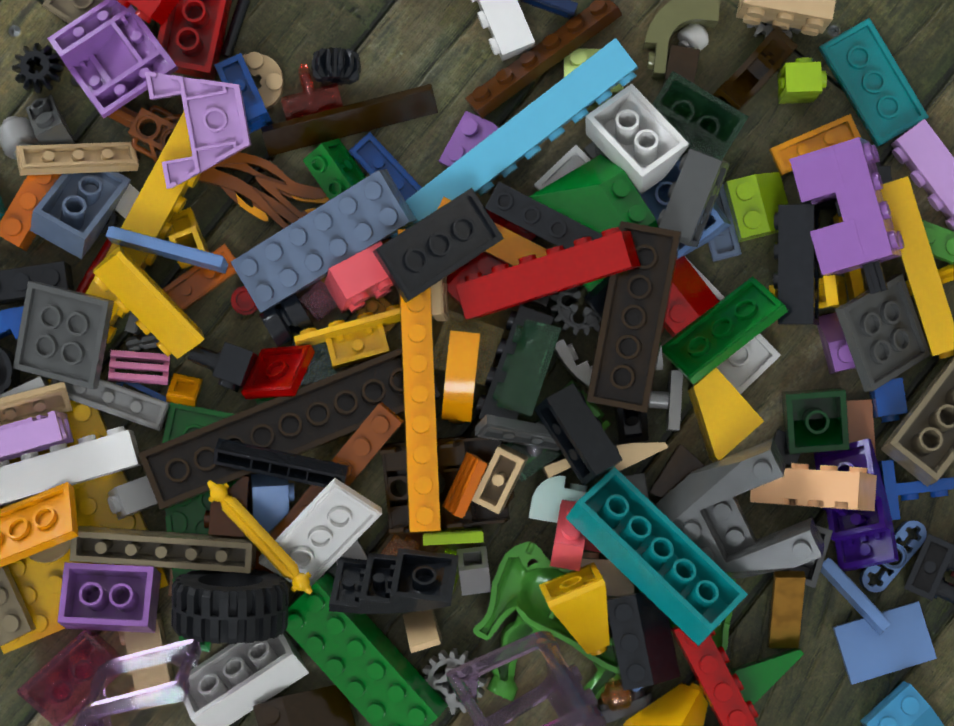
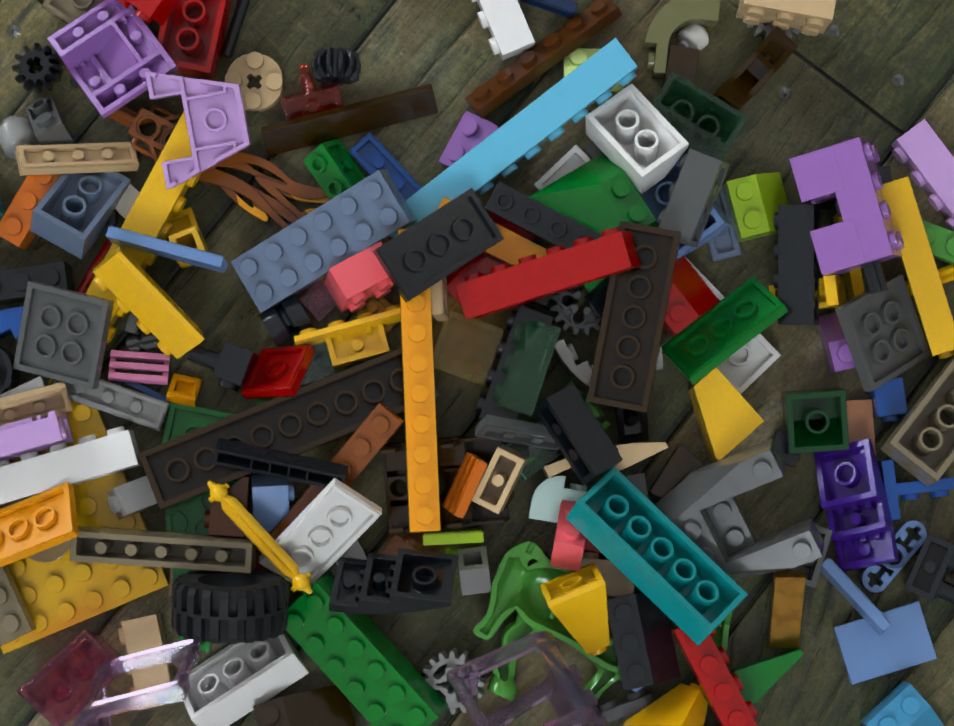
medium lavender brick [57,562,161,633] -> none
orange tile [163,244,237,311] -> none
blue bracket [214,53,273,134] -> none
red plate [231,286,258,315] -> none
tan slope [403,609,442,653] -> none
light orange arch [442,330,480,424] -> none
clear orange piece [601,680,633,712] -> none
light grey tile [649,370,683,431] -> none
light nougat wedge [750,463,877,511] -> none
light orange tile [769,114,861,176] -> none
lime brick [777,57,827,104] -> none
teal tile [818,18,929,148] -> none

